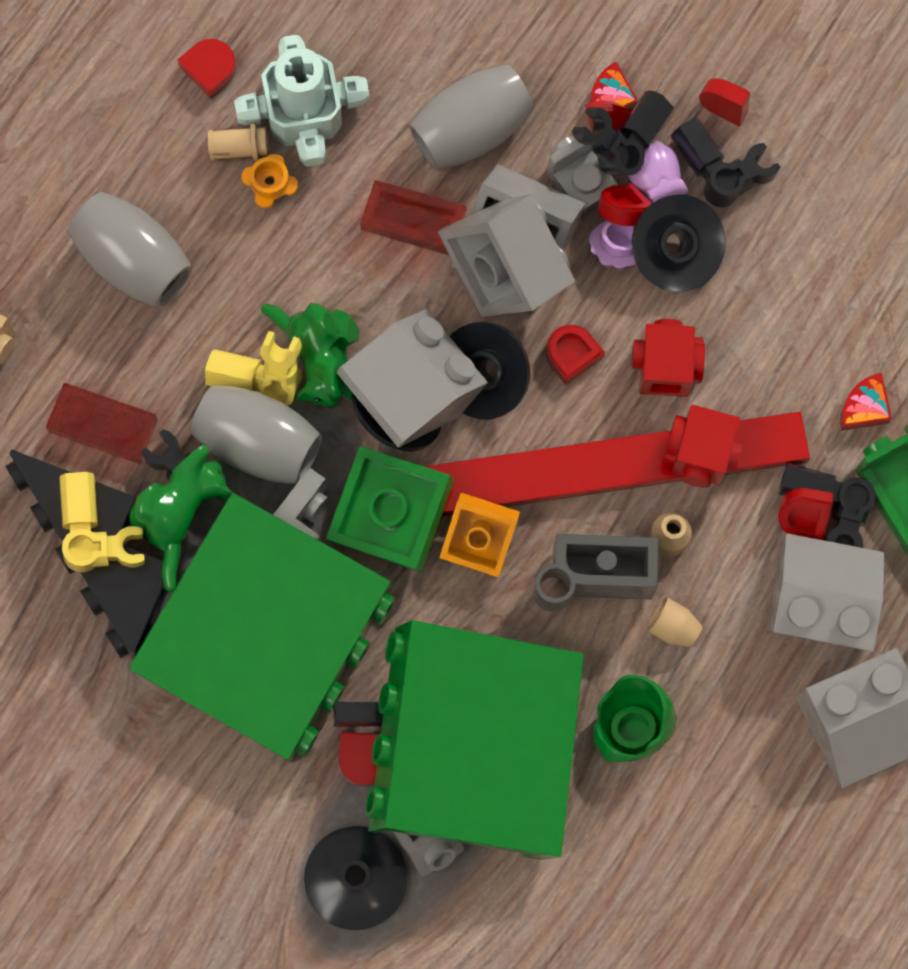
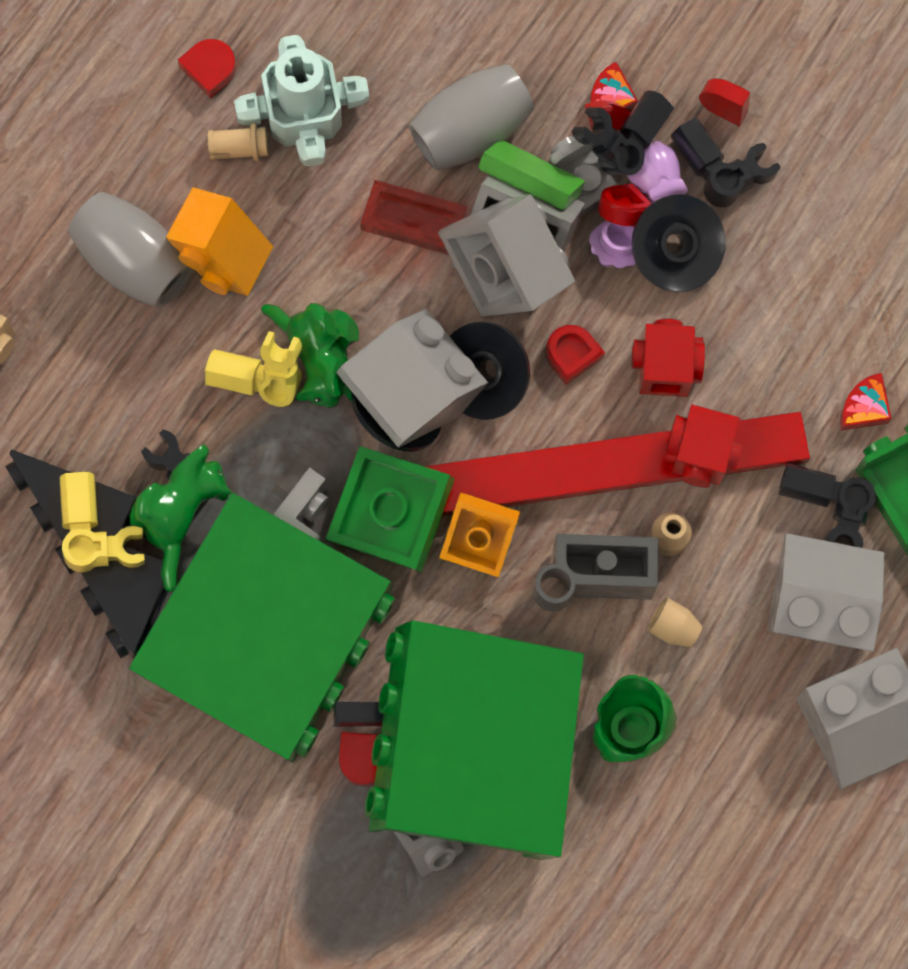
clear red plate [46,382,158,464] -> none
light grey piece [190,384,322,485] -> none
light orange plate [241,154,298,209] -> none
black dish [304,826,407,930] -> none
red tile [778,488,833,540] -> none
none -> light orange brick [166,187,274,296]
none -> bright green tile [478,140,585,210]

